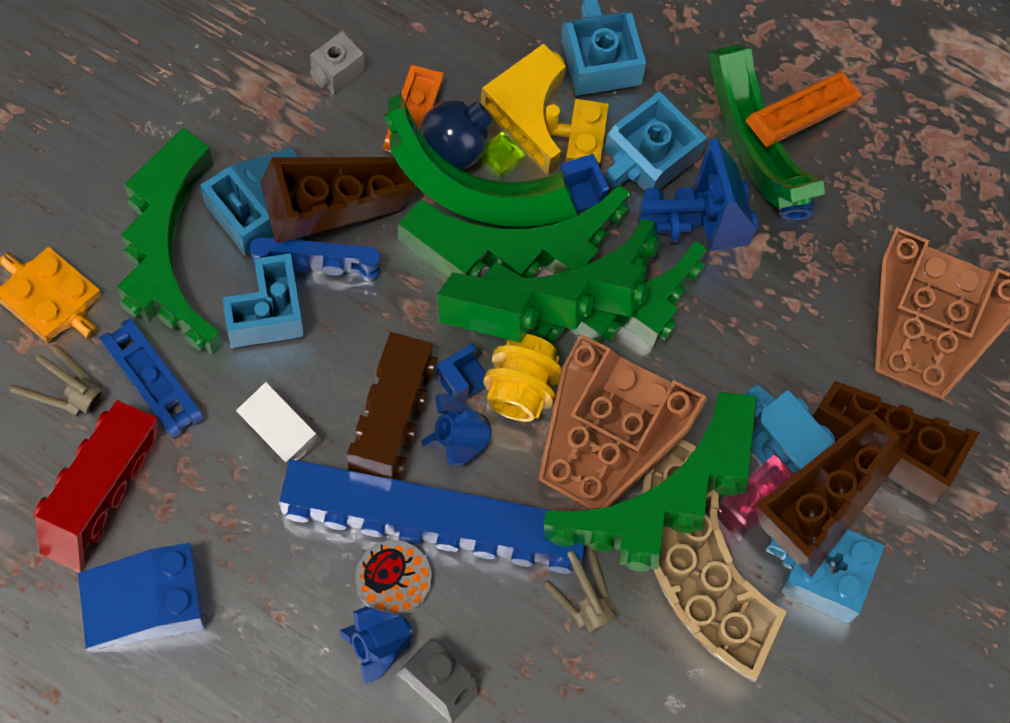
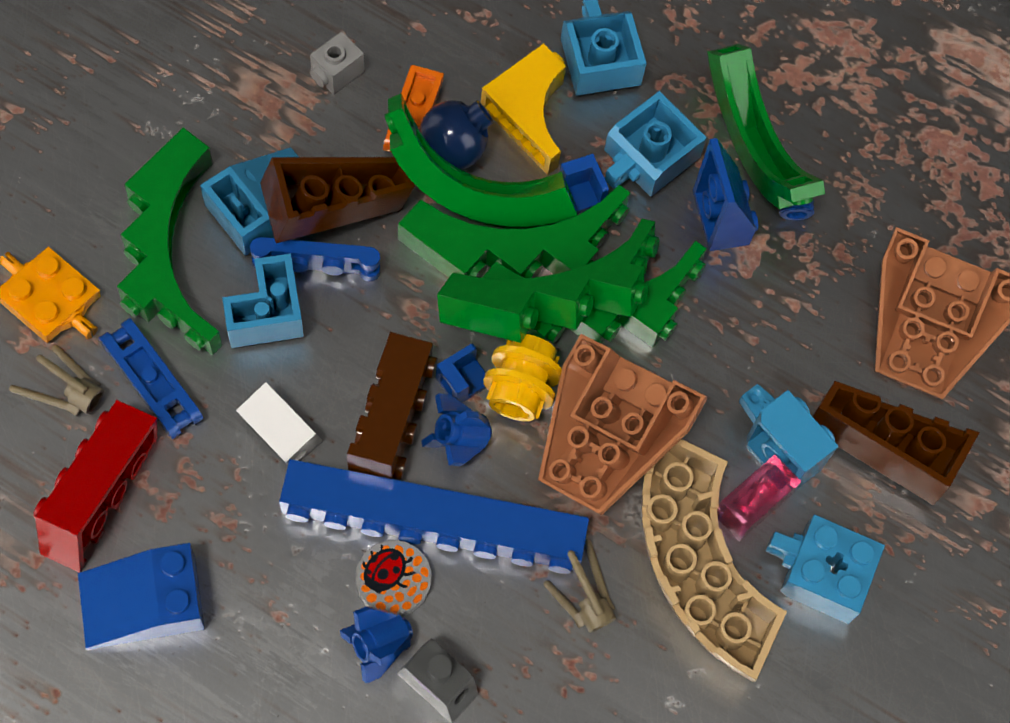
clear neon green tile [478,132,525,181] -> none
yellow plate [544,98,609,166] -> none
green arch [544,392,756,571] -> none
blue hips [638,187,706,242] -> none
orange tile [746,71,862,148] -> none
reddish brown wedge [756,412,901,578] -> none

